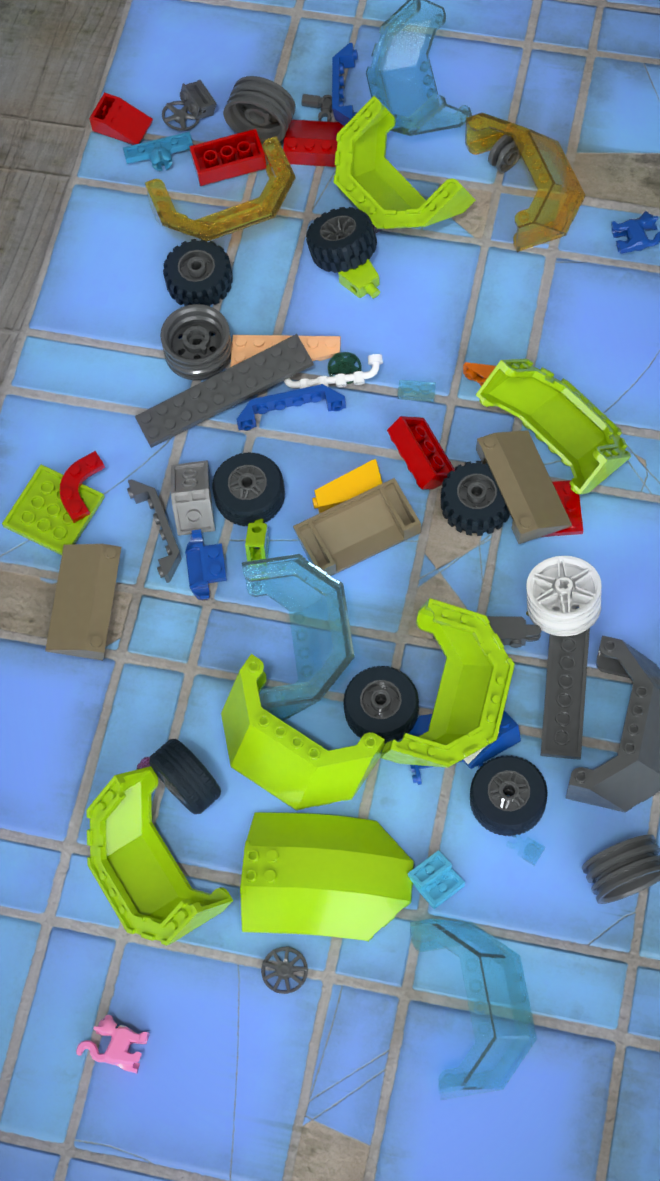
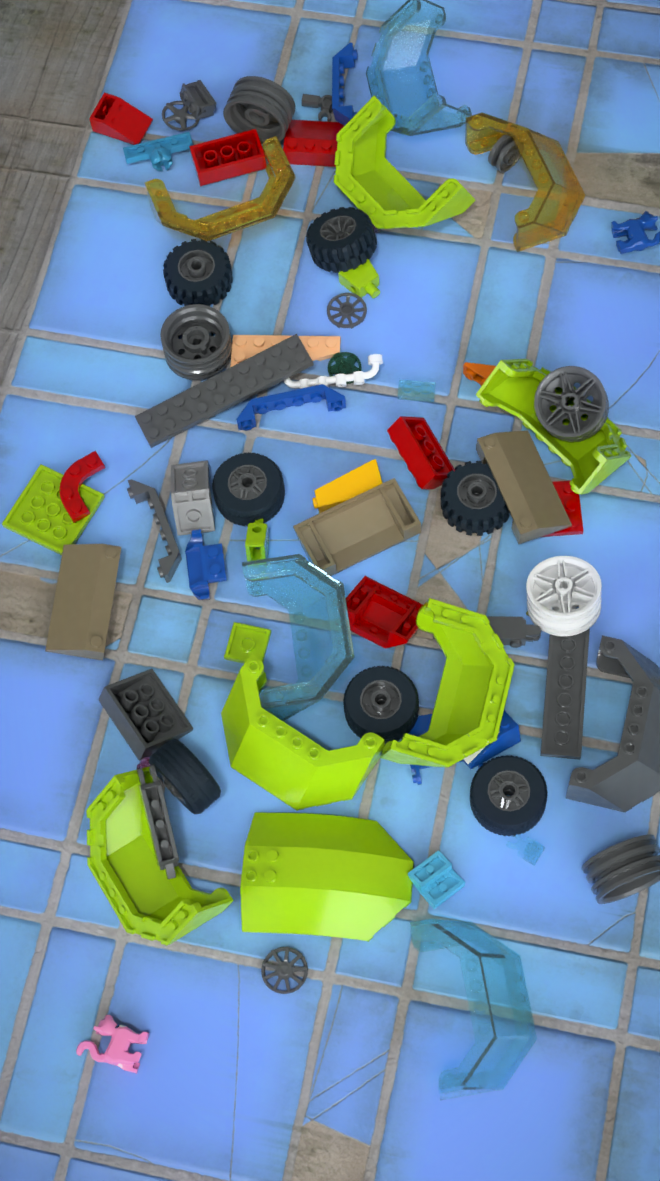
none -> dark grey slope [98,669,193,761]
none -> dark grey hinge [137,765,179,879]
none -> lime tile [224,622,271,663]
none -> dark grey wheel [327,293,367,329]
none -> red slope [338,576,423,649]
none -> dark grey wheel [534,366,609,442]

